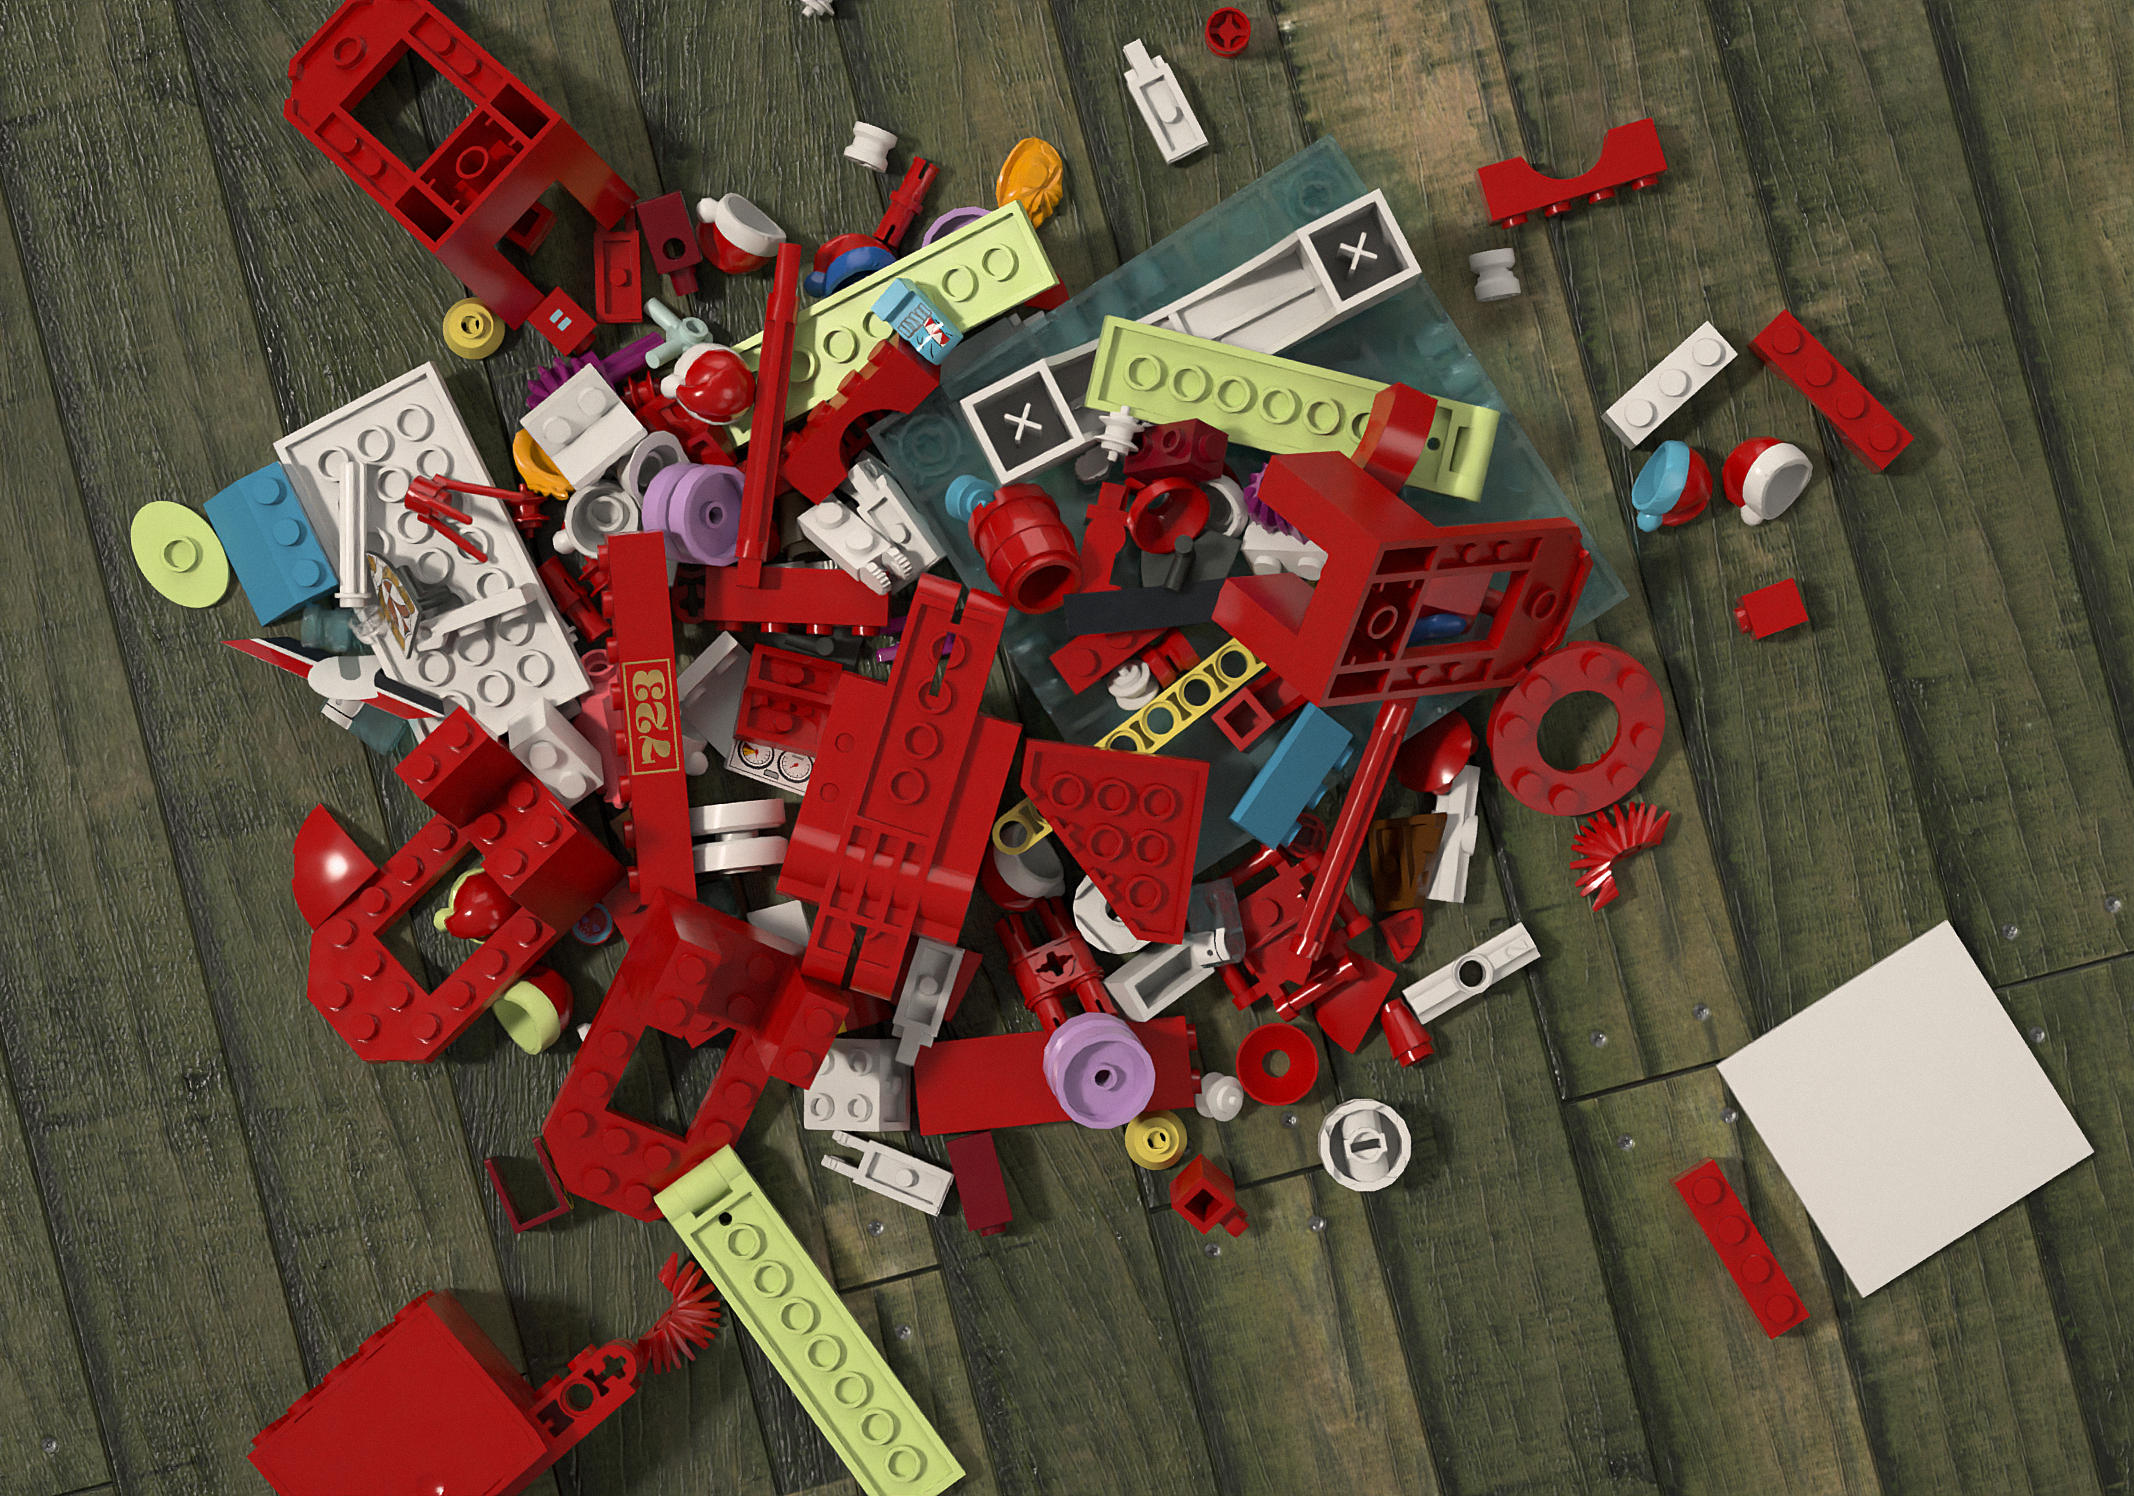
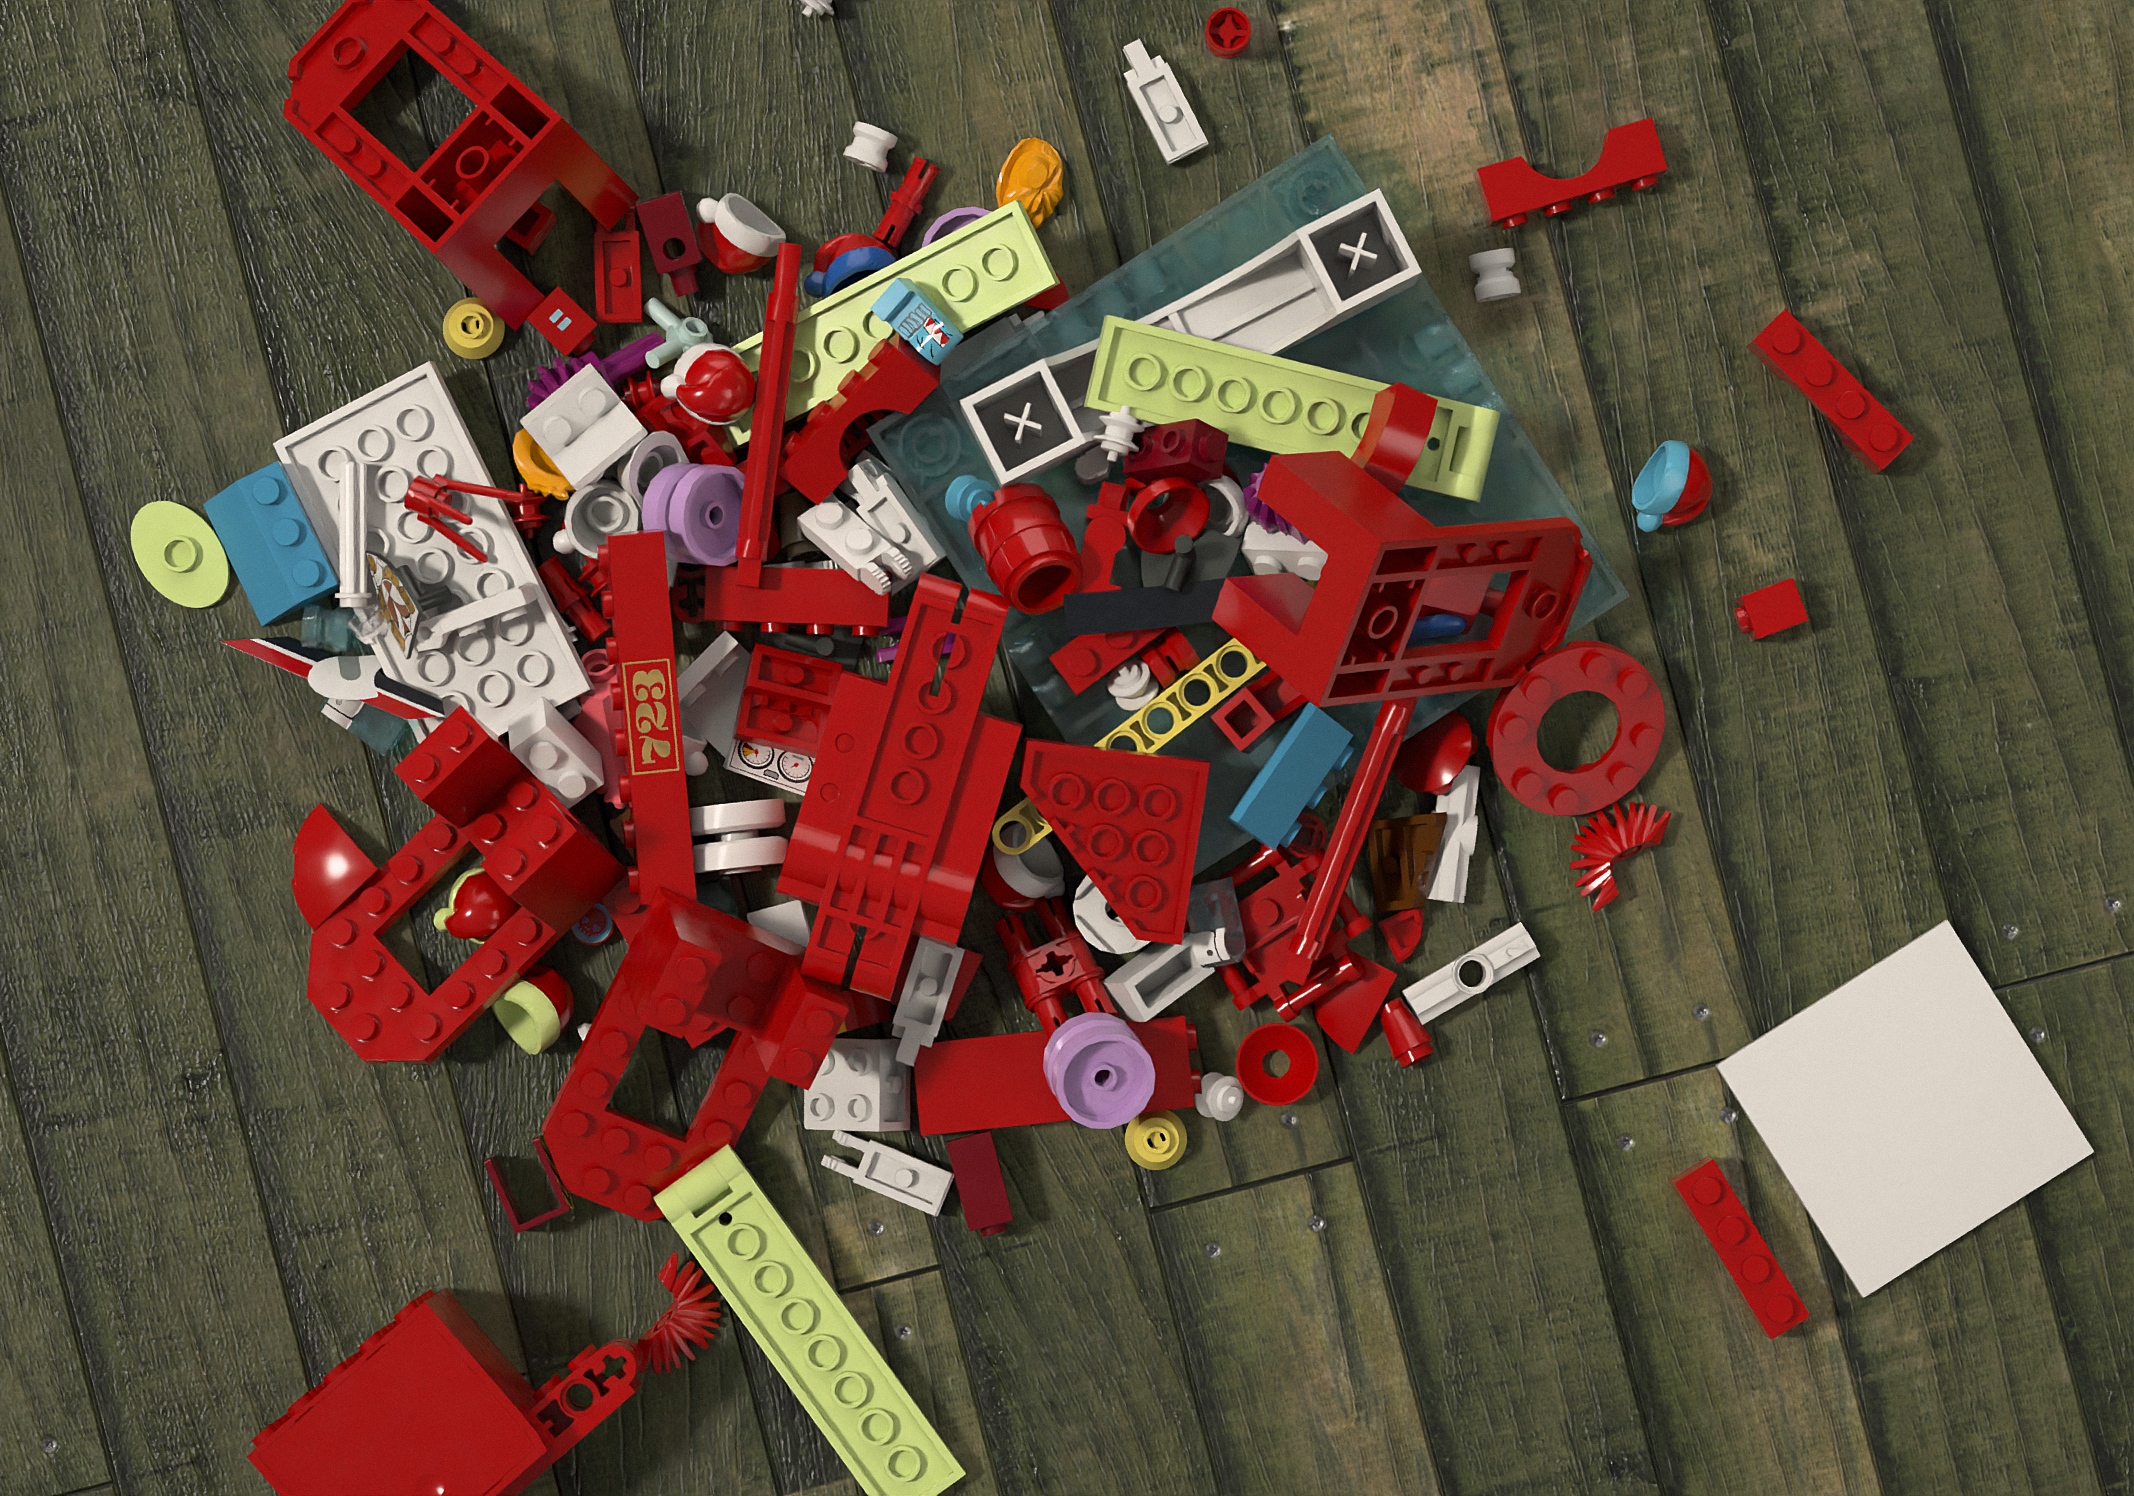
red brick [1169,1153,1249,1238] -> none
white brick [1318,1099,1411,1191] -> none
white arch [1600,320,1738,450] -> none
white piece [1721,436,1813,526] -> none

